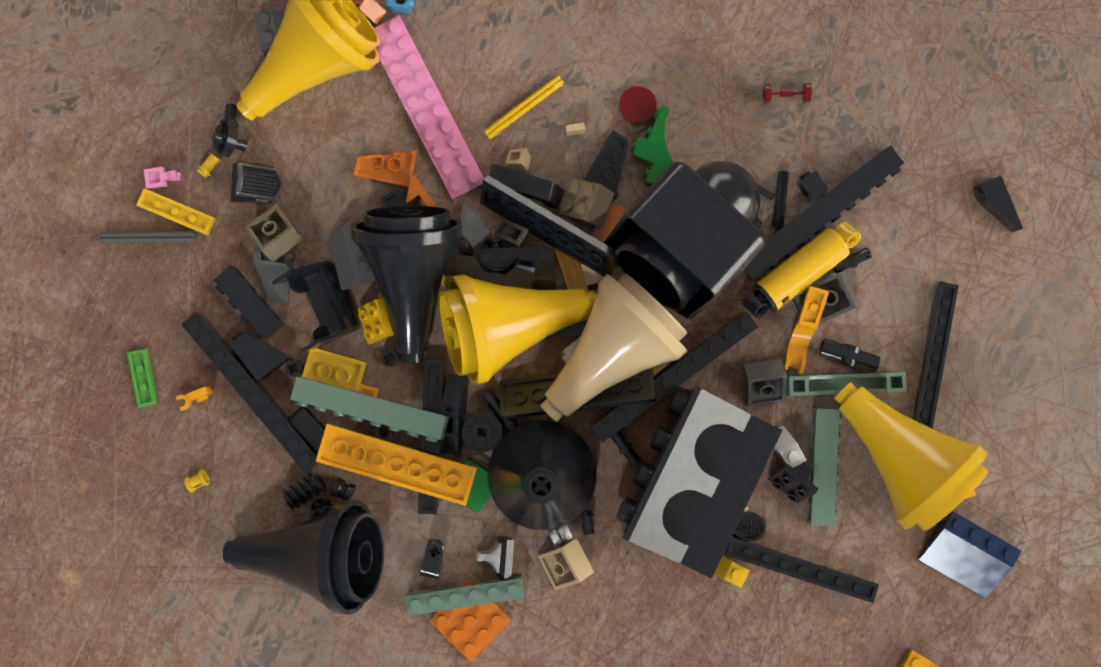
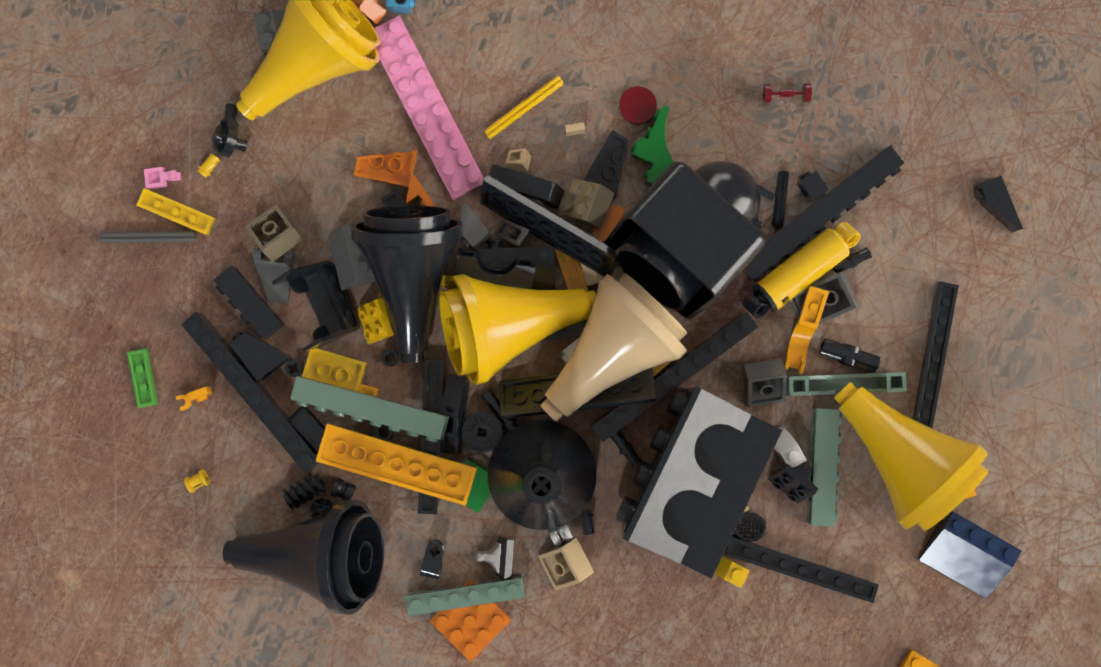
black piece [231,162,282,204] -> none

